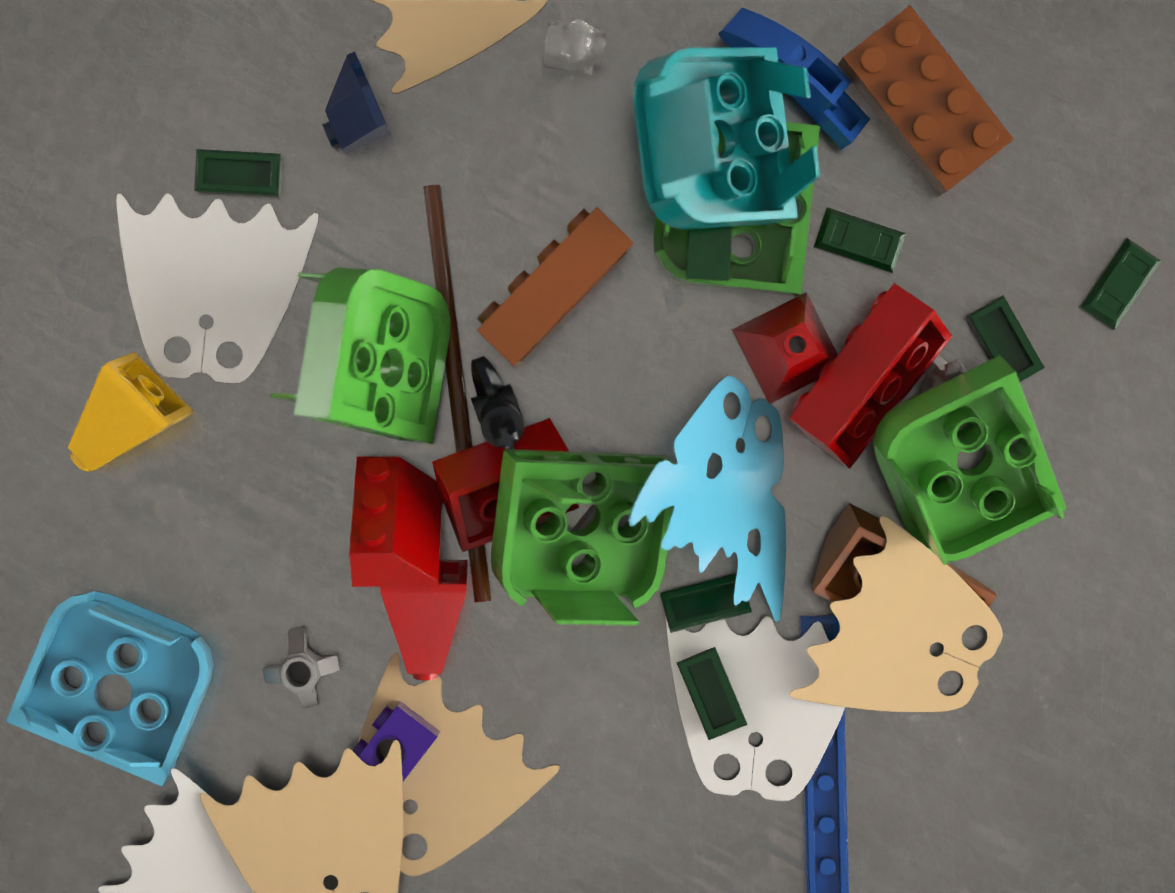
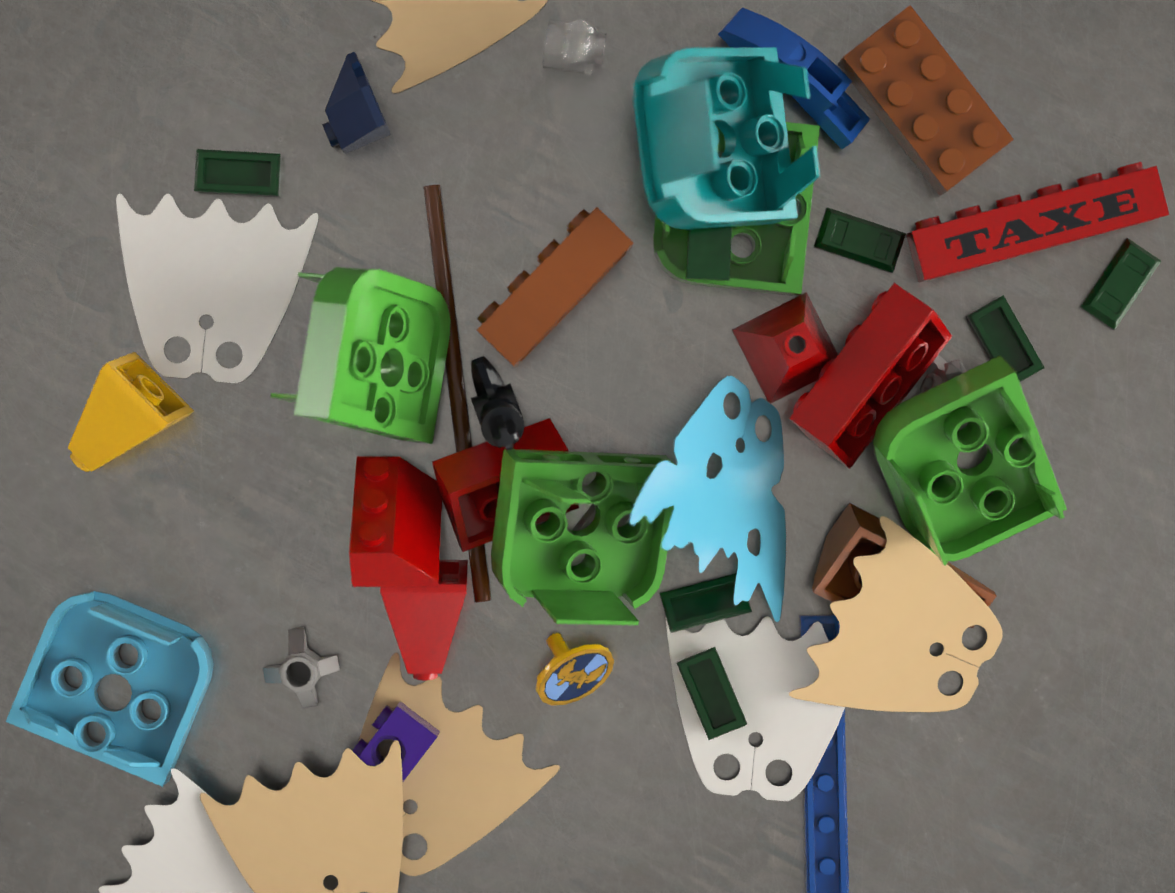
none -> shield [536,633,614,705]
none -> red brick [906,162,1170,283]

